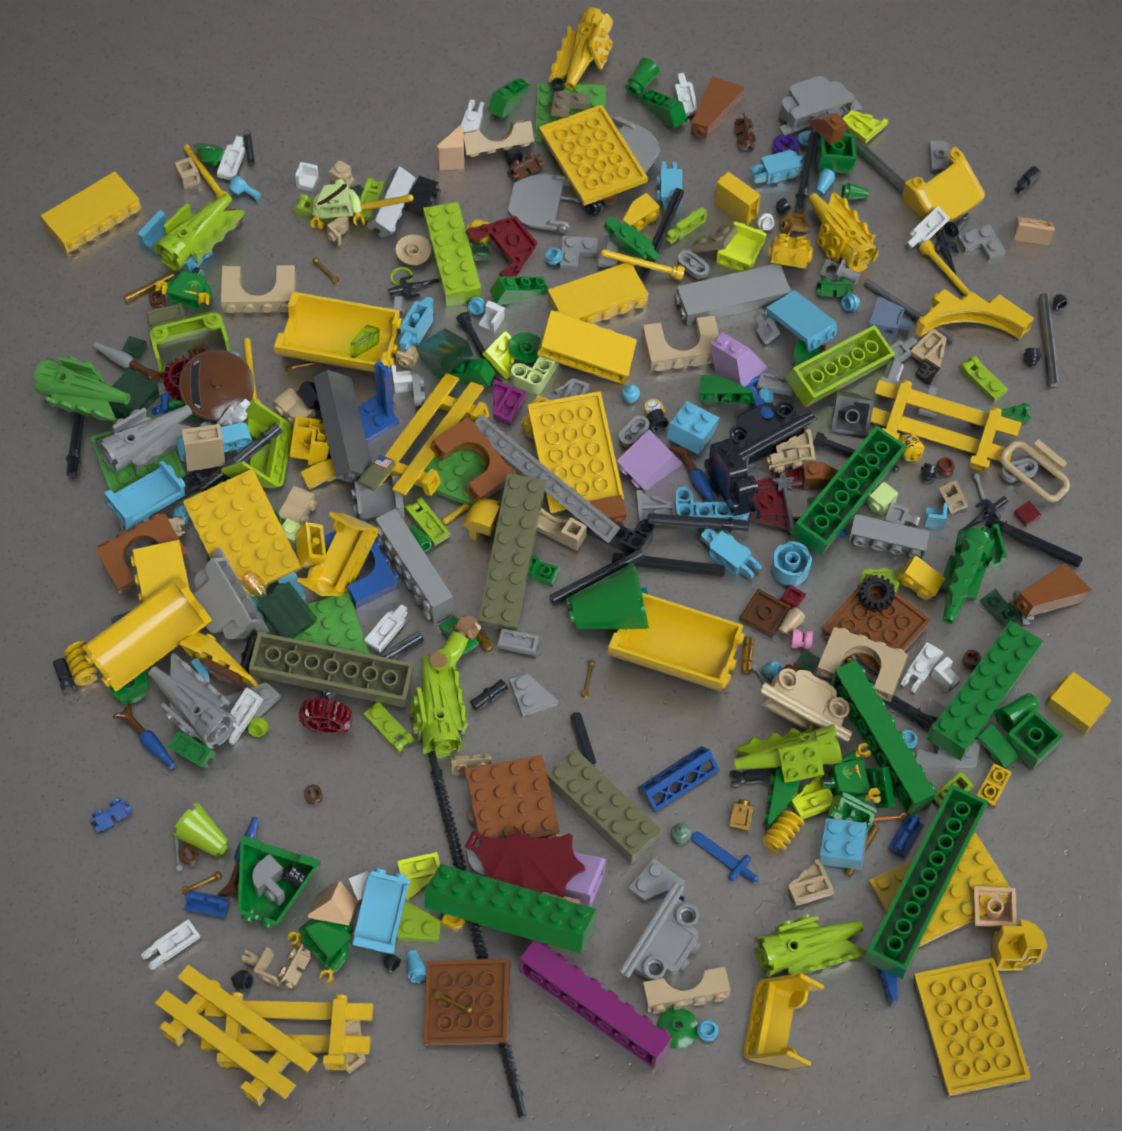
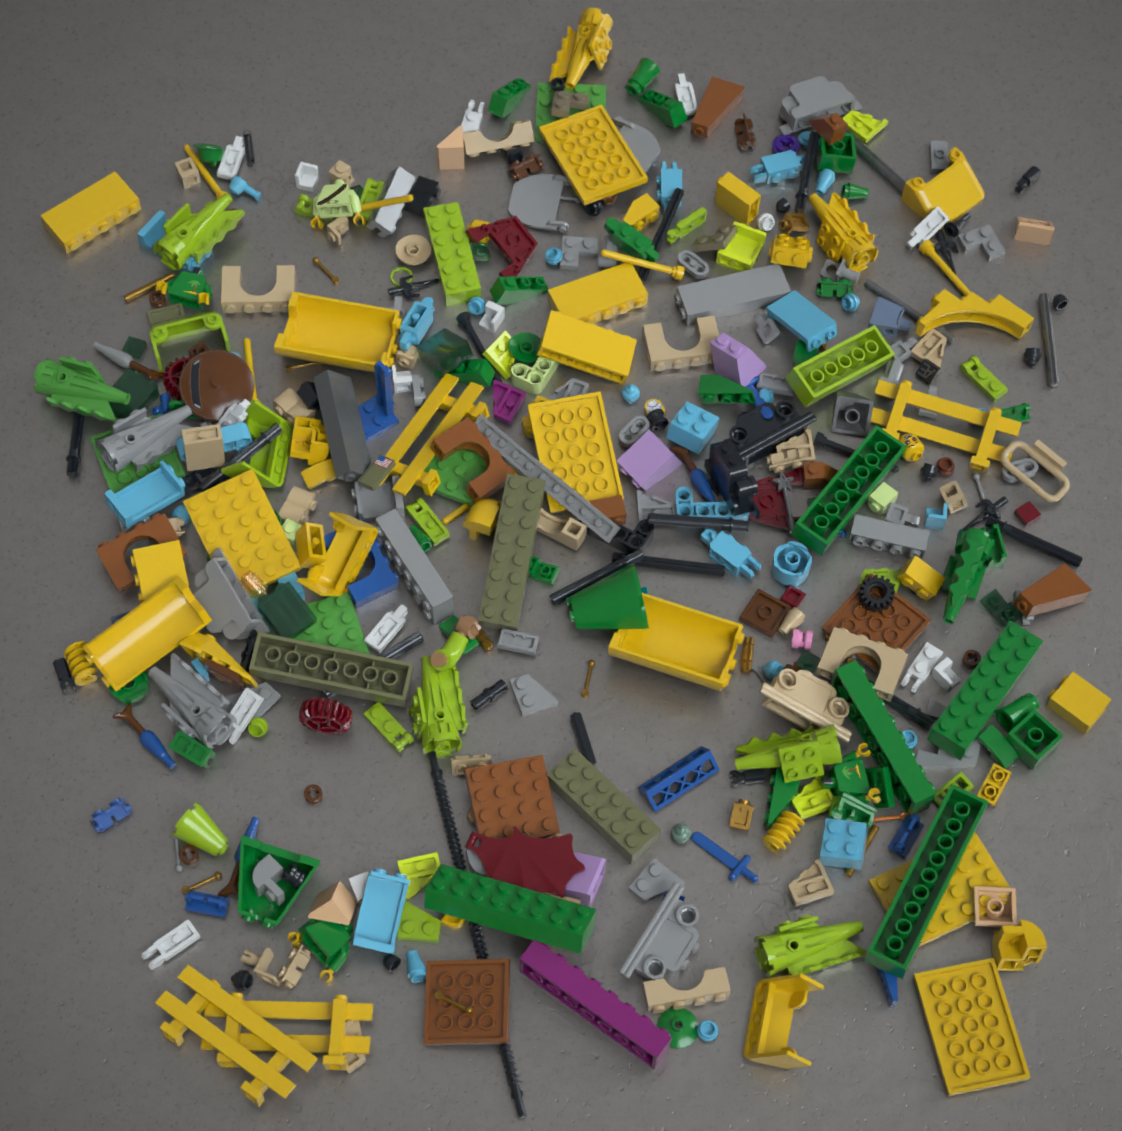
clear neon green slope [350,324,380,358] -> none

